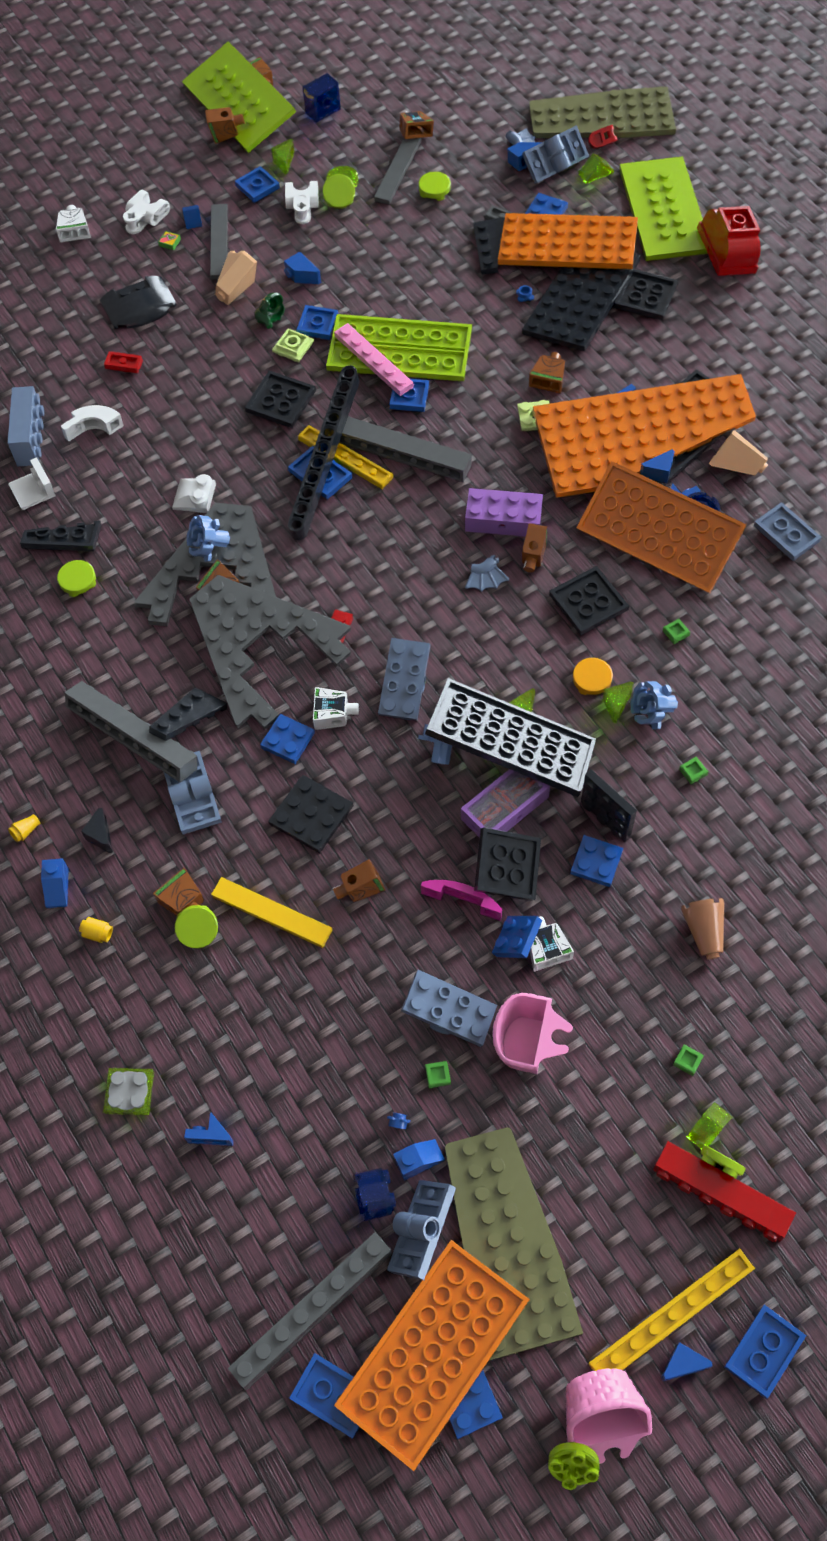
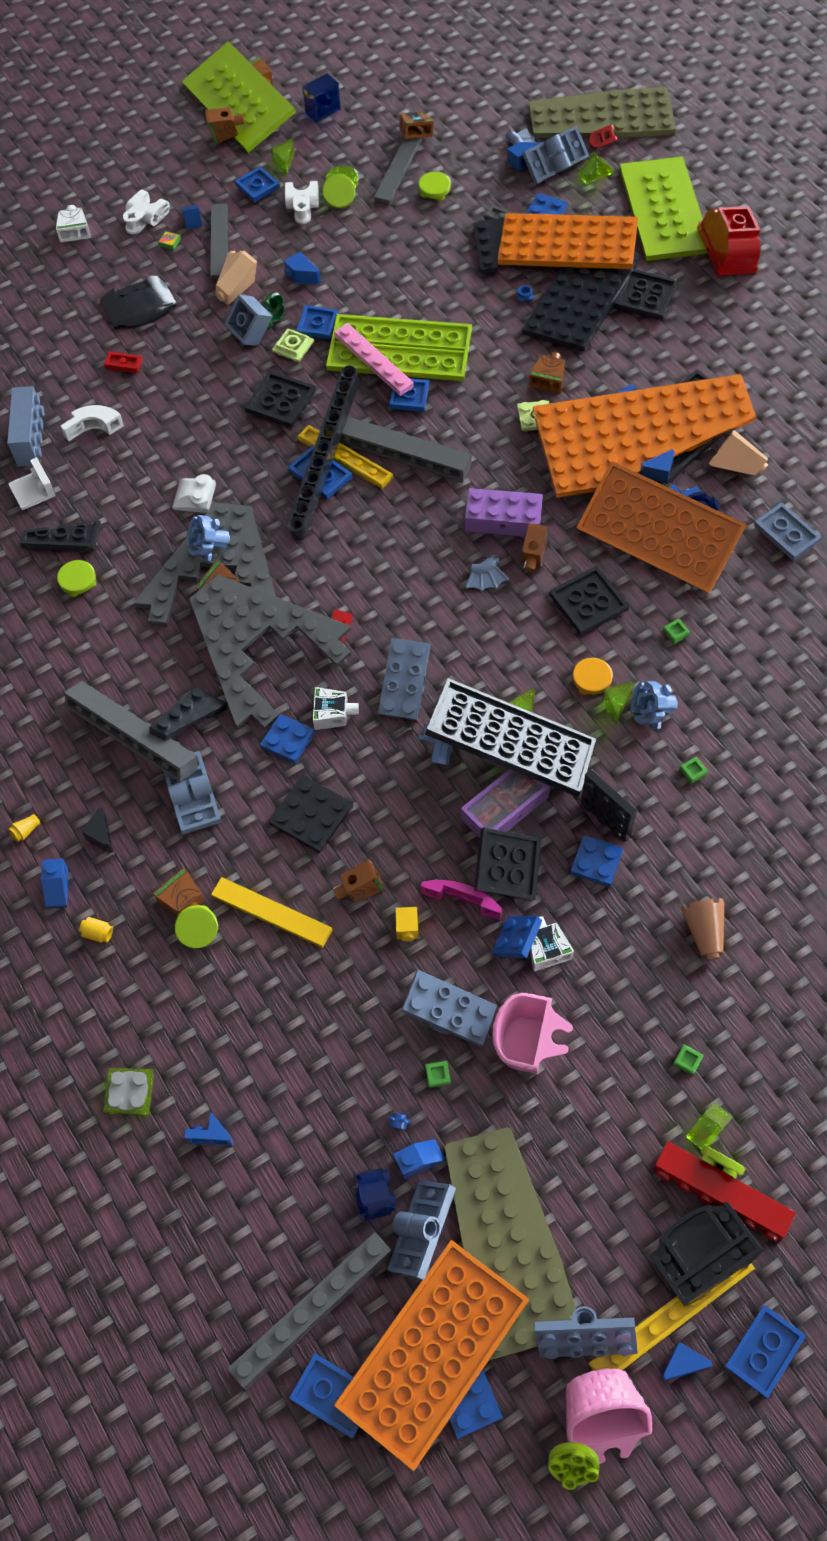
none -> sand blue brick [225,294,273,346]
none -> yellow brick [396,907,419,942]
none -> sand blue plate [535,1306,638,1359]
none -> black slope [651,1202,763,1307]

